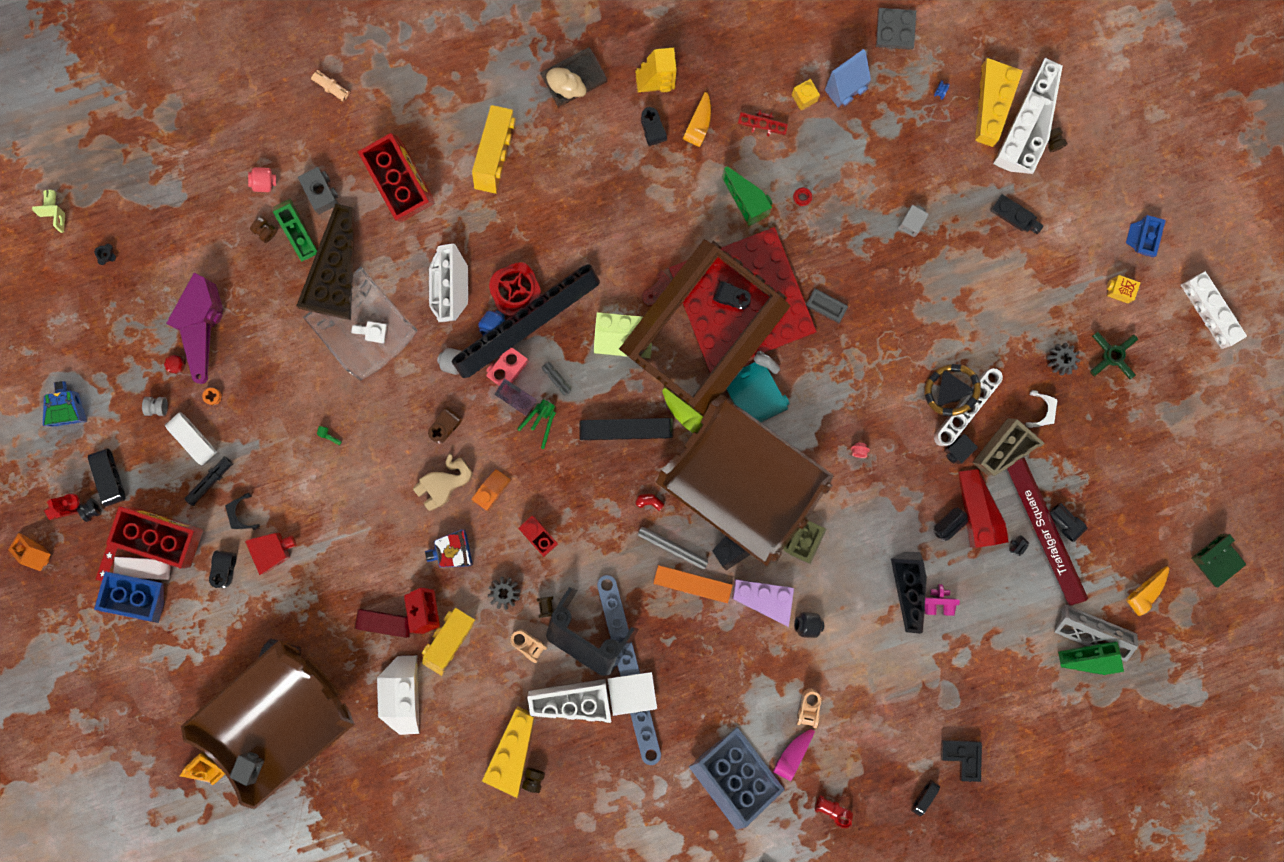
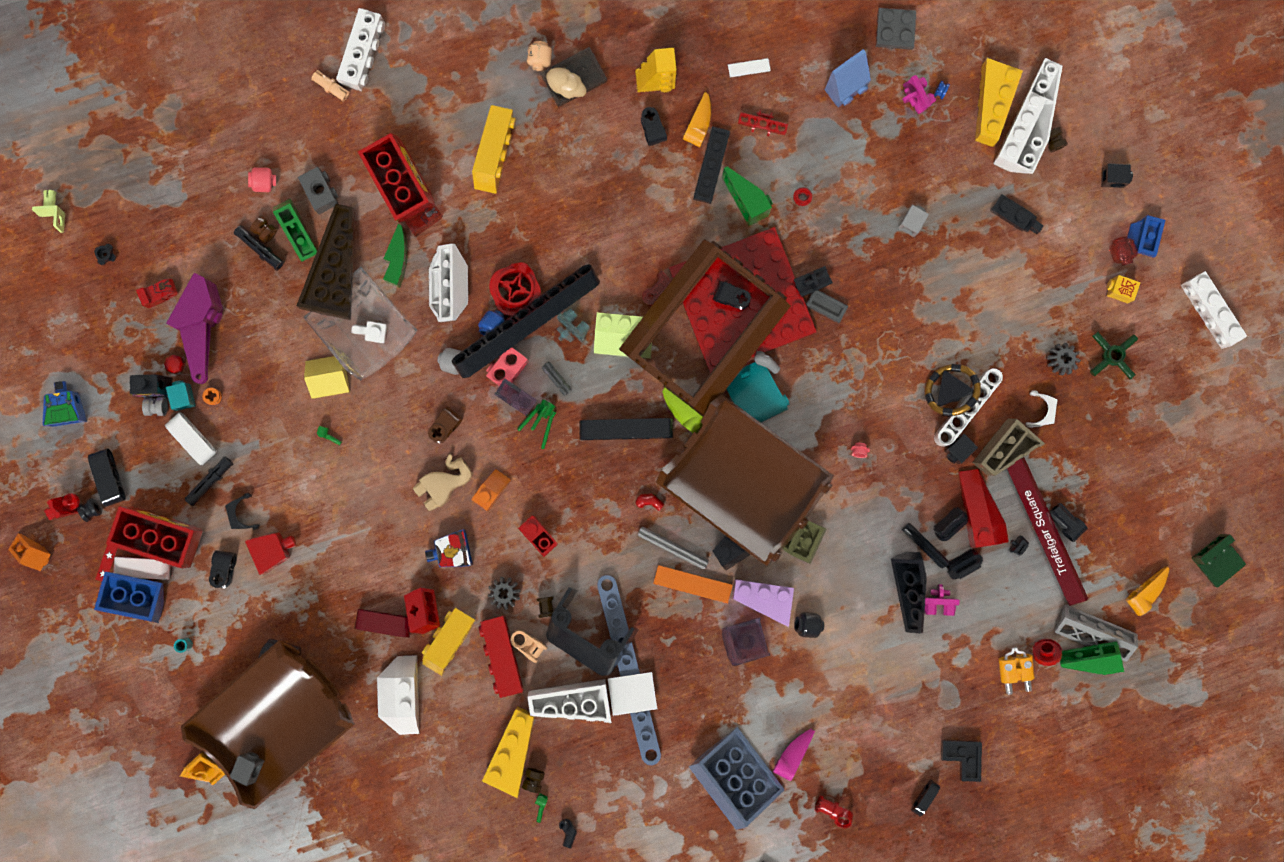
yellow brick [792,79,820,110] -> none
light nougat piece [797,689,821,728] -> none
none -> black torso [130,374,172,398]
none -> red leg [136,278,178,308]
none -> teal brick [166,381,196,411]
none -> teal hinge [174,638,193,653]
none -> black pin [233,225,284,270]
none -> light yellow slope [304,355,350,399]
none -> white brick [336,8,385,91]
none -> green slope [383,224,408,288]
none -> clear red leg [404,204,443,237]
none -> red brick [478,615,524,698]
none -> light nougat head [527,41,552,71]
none -> green hand [535,793,548,823]
none -> clear light blue hips [557,308,591,343]
none -> black arm [559,819,577,849]
none -> black tile [693,126,730,204]
none -> slope [722,618,770,666]
none -> white sticker [728,58,770,77]
none -> black hips [793,266,833,297]
none -> dark pink hips [902,75,936,114]
none -> black axle [902,523,949,568]
none -> black piece [946,549,983,579]
none -> light orange piece [999,647,1035,695]
none -> red plate [1033,639,1062,666]
none -> black brick [1101,164,1133,188]
none -> clear red head [1109,236,1138,266]

